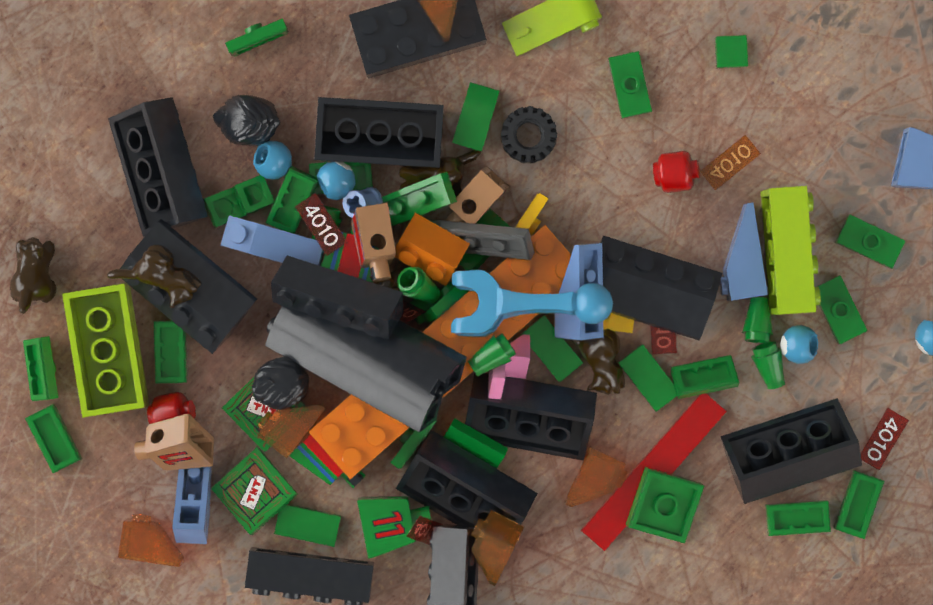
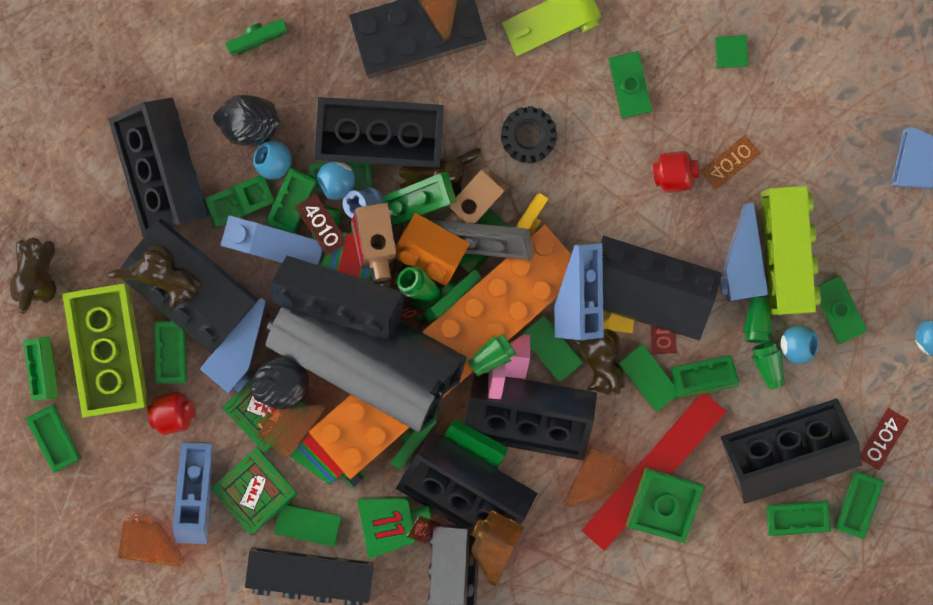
medium nougat torso [134,414,214,471] -> none
dark azure piece [451,270,613,337] -> none
green slope [452,82,500,152] -> none
green plate [835,214,905,269] -> none
none -> medium blue slope [200,298,267,394]

